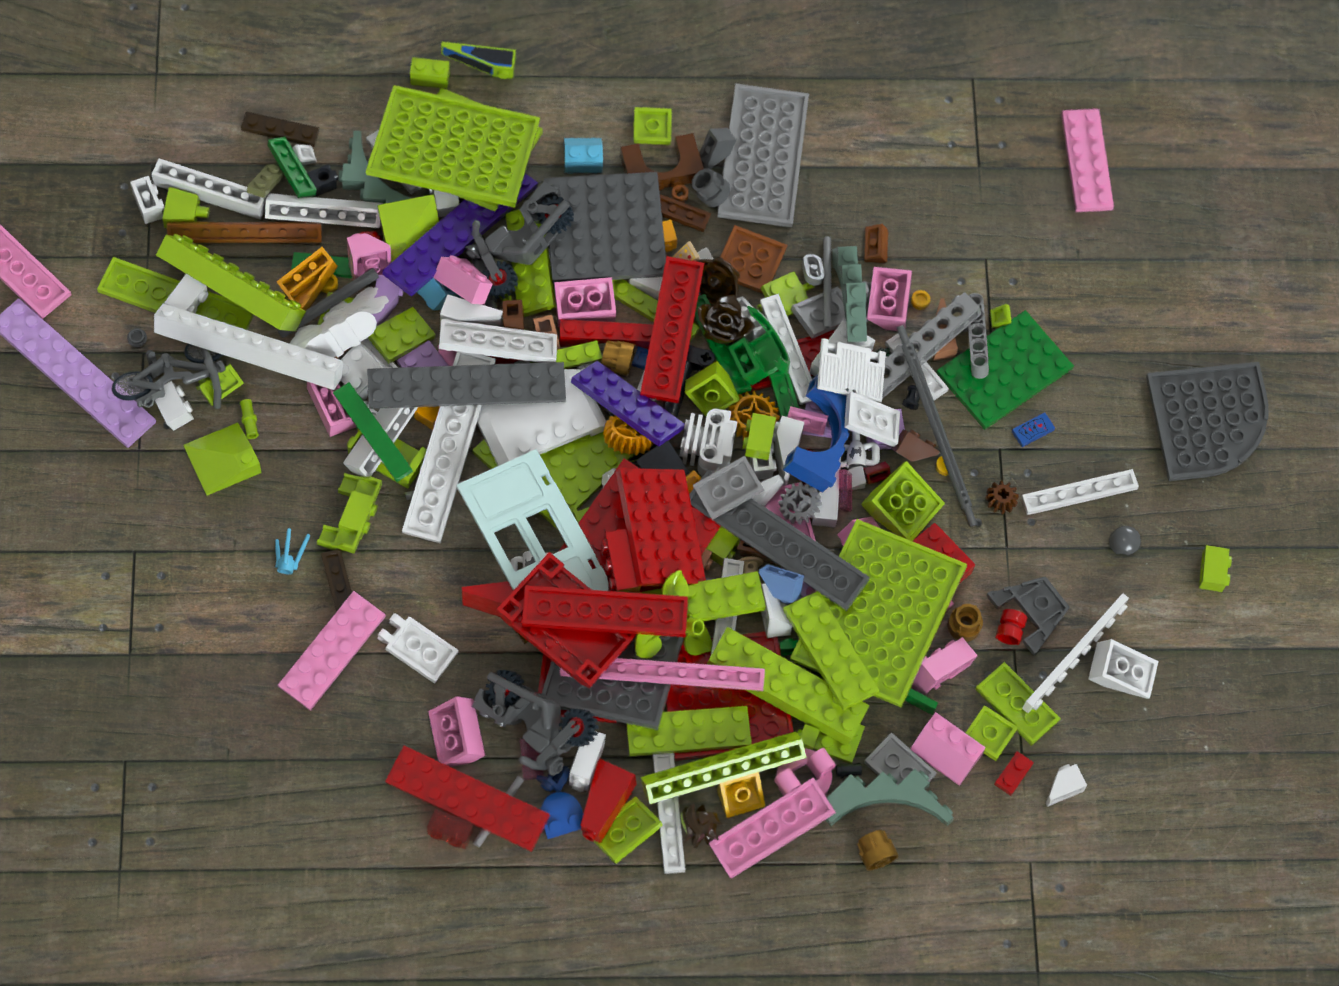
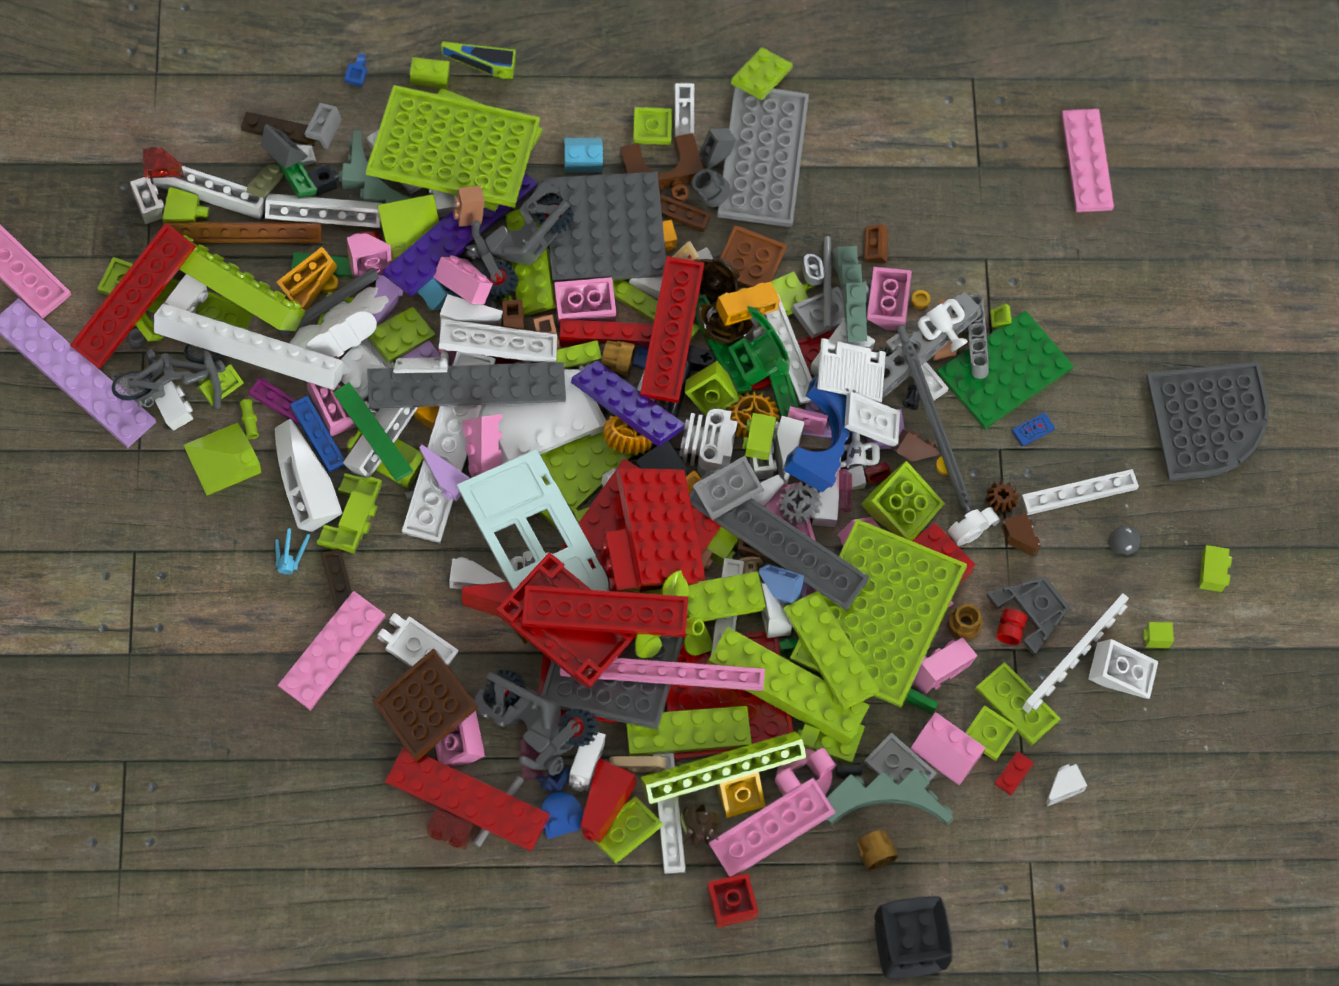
none -> red plate [70,223,197,369]
none -> lime tile [136,312,164,341]
none -> clear red slope [143,147,184,178]
none -> magenta plate [249,377,299,425]
none -> dark grey slope [261,124,308,169]
none -> white wedge [275,419,343,532]
none -> blue plate [289,396,345,473]
none -> light grey panel [305,103,342,149]
none -> blue plate [344,53,368,87]
none -> reddish brown plate [373,648,479,761]
none -> white window [393,350,449,373]
none -> lavender slope [419,444,470,502]
none -> white slope [449,557,505,589]
none -> nougat brick [453,186,485,227]
none -> bright pink wedge [462,414,502,478]
none -> tan beam [609,756,666,772]
none -> white slope [674,83,694,136]
none -> red brick [706,873,759,928]
none -> light orange brick [716,282,780,326]
none -> lime plate [731,47,793,100]
none -> black piece [874,896,953,979]
none -> white piece [918,299,968,352]
none -> white piece [948,507,1000,546]
none -> reddish brown slope [1001,513,1041,556]
none -> lime brick [1142,622,1174,648]

